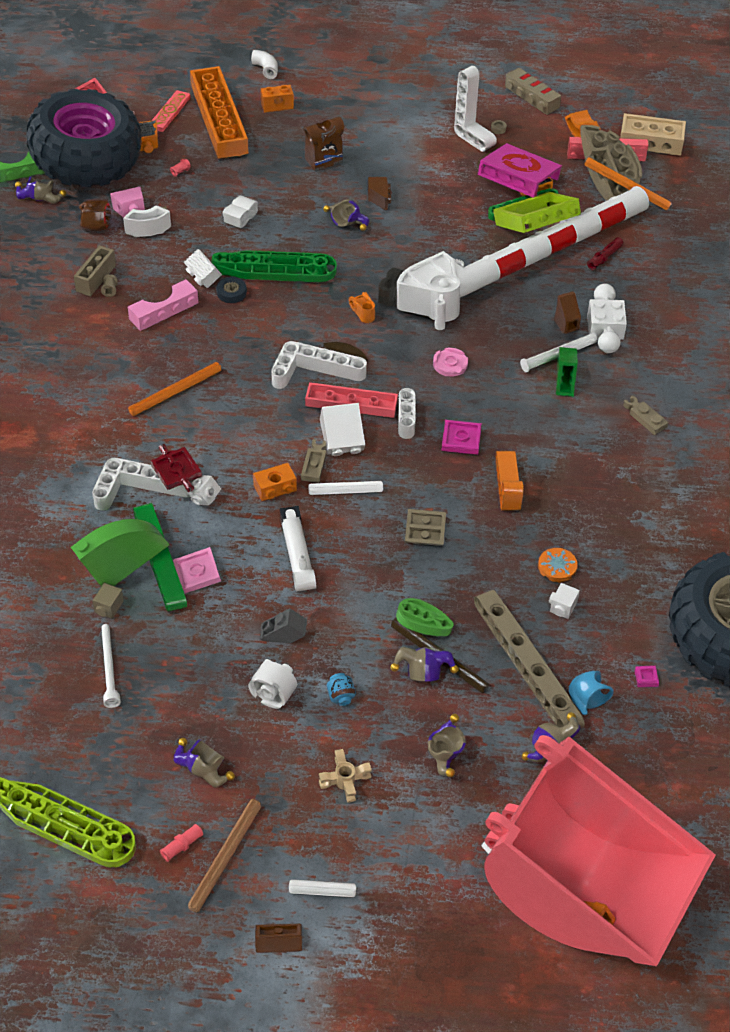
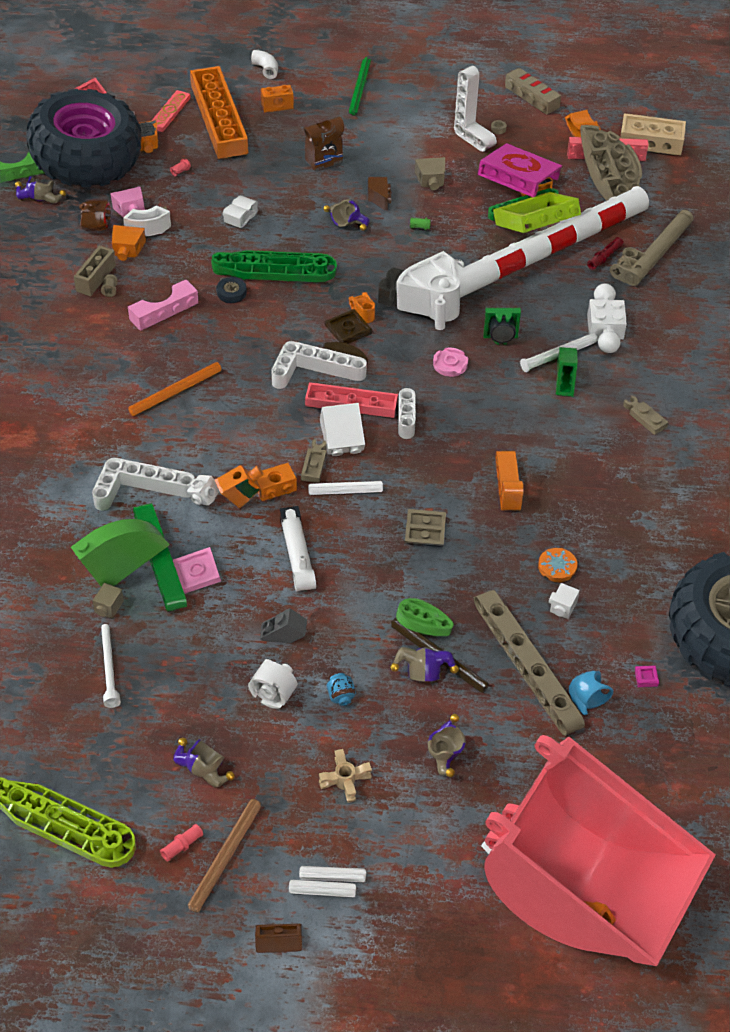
dark red plate [150,444,202,492] -> none
white brick [184,249,222,288] -> none
dark pink plate [441,420,482,455] -> none
piece [522,712,580,763] -> none
reddish brown slope [554,291,581,334] -> none
orange axle [585,157,671,210] -> none
none -> orange torso [112,225,146,261]
none -> orange torso [215,465,264,509]
none -> white axle [299,866,366,882]
none -> dark brown tile [325,309,372,344]
none -> green axle [349,57,371,116]
none -> bright green pin [410,217,431,230]
none -> dark tan torso [415,157,445,190]
none -> piece [483,308,521,345]
none -> dark tan piece [610,210,693,286]

